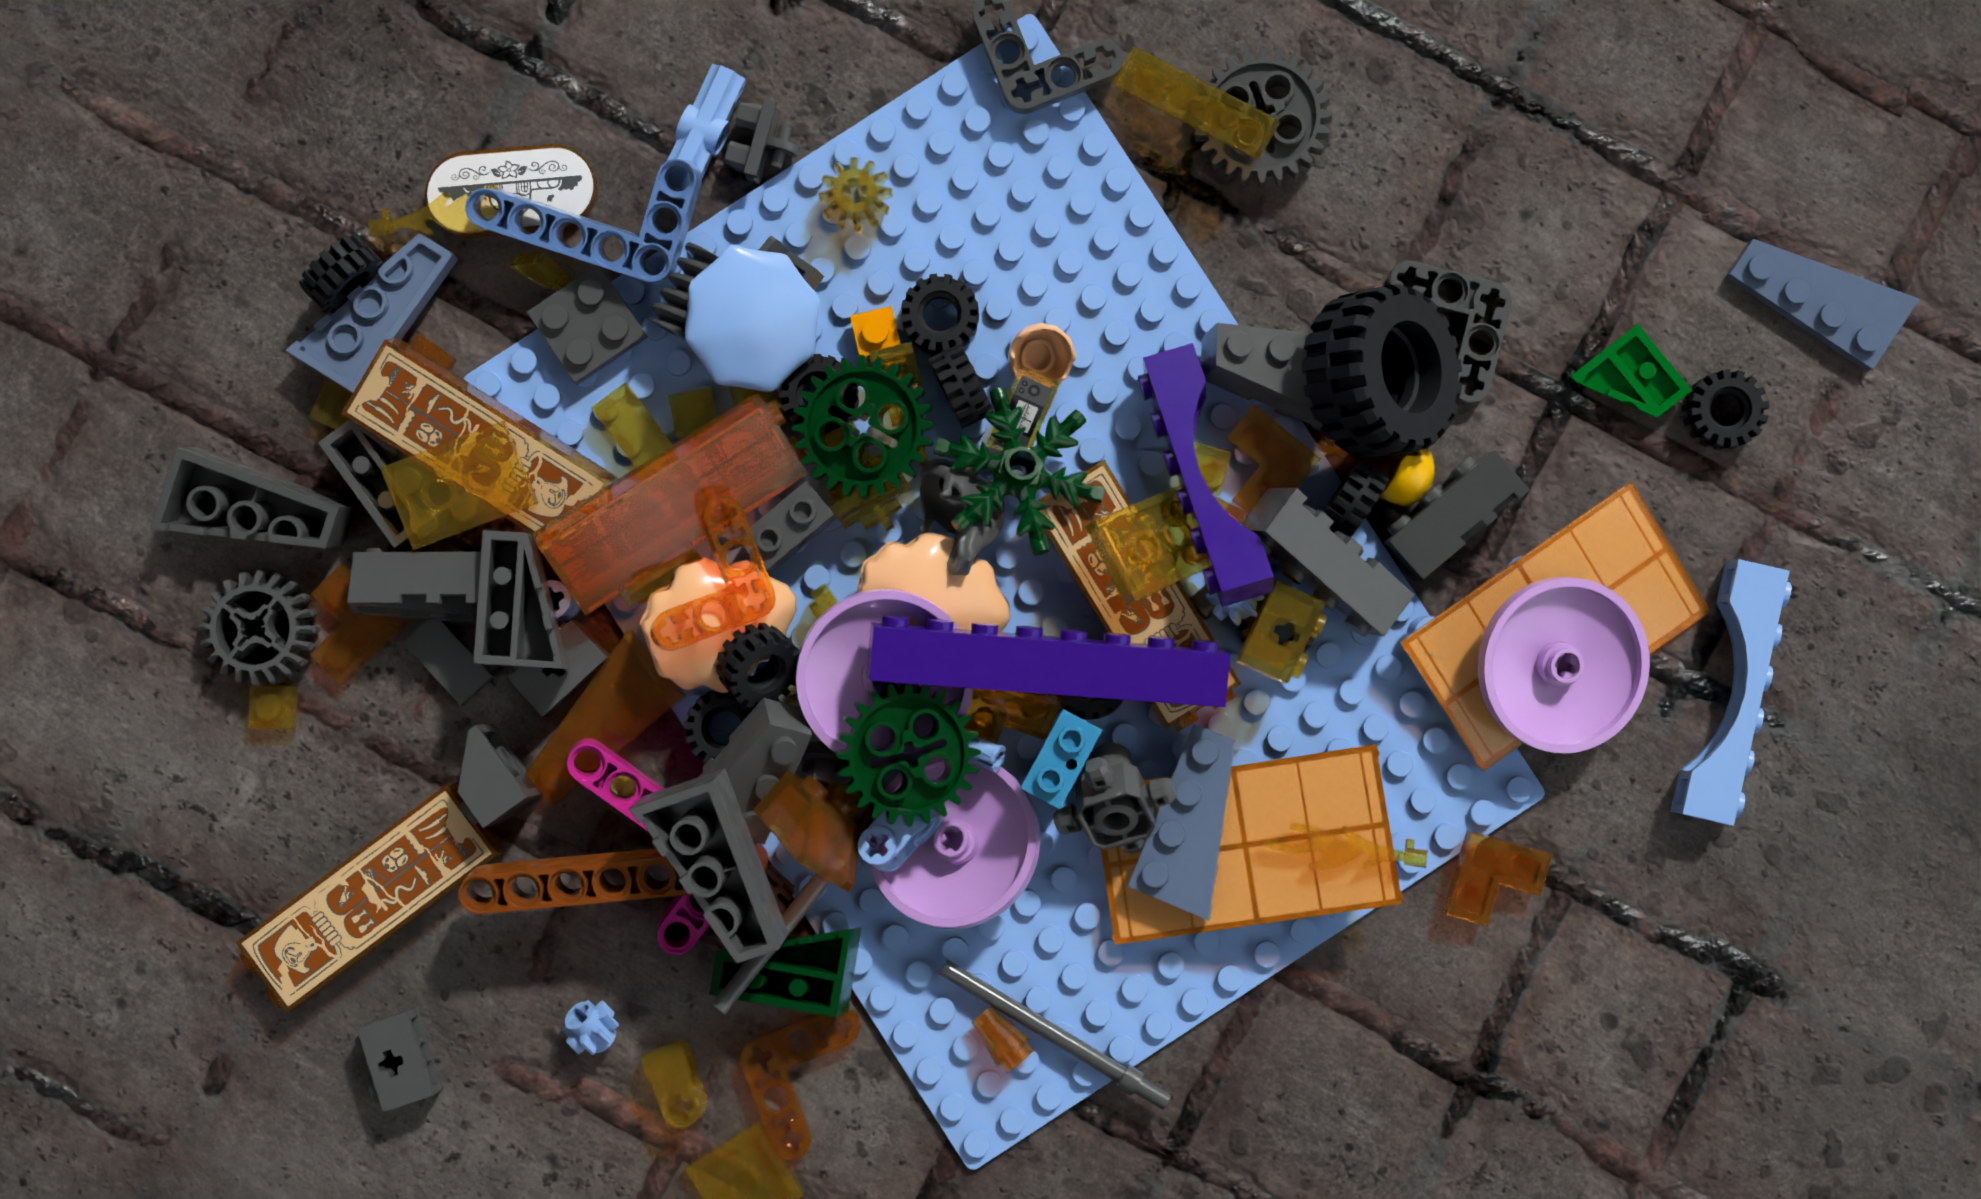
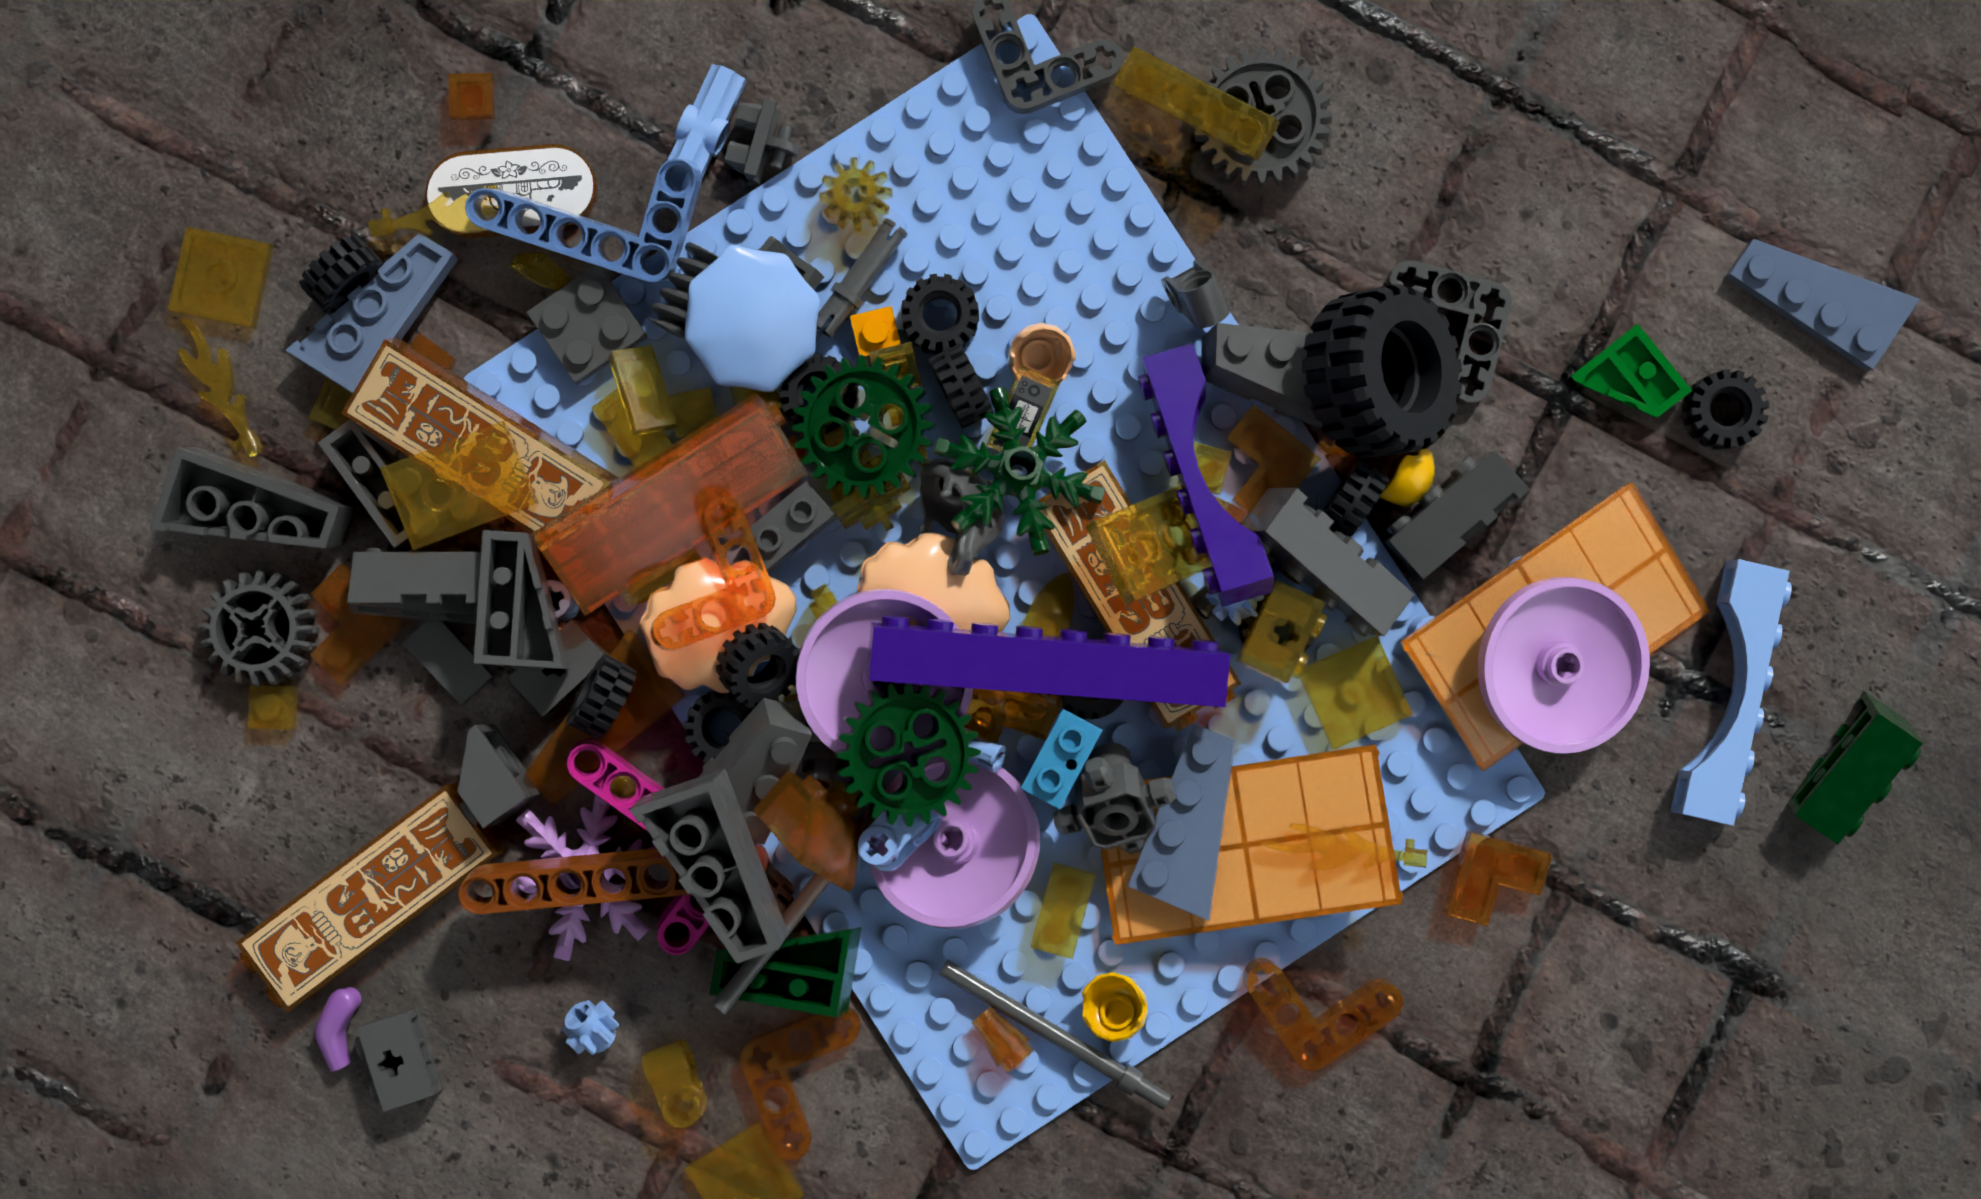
none -> clear yellow tile [168,227,274,329]
none -> clear yellow piece [178,317,264,457]
none -> medium lavender arm [314,987,362,1072]
none -> clear orange plate [448,73,495,120]
none -> lavender piece [516,794,656,961]
none -> black tyre [566,654,637,740]
none -> clear yellow tile [608,345,677,436]
none -> dark grey pin [816,218,908,339]
none -> clear yellow plate [1023,572,1074,637]
none -> clear yellow plate [1030,862,1096,959]
none -> yellow hair [1082,972,1148,1042]
none -> dark grey piece [1161,258,1230,328]
none -> clear orange beam [1243,958,1404,1071]
none -> clear yellow tile [1296,635,1413,750]
none -> dark green wedge [1788,691,1923,845]

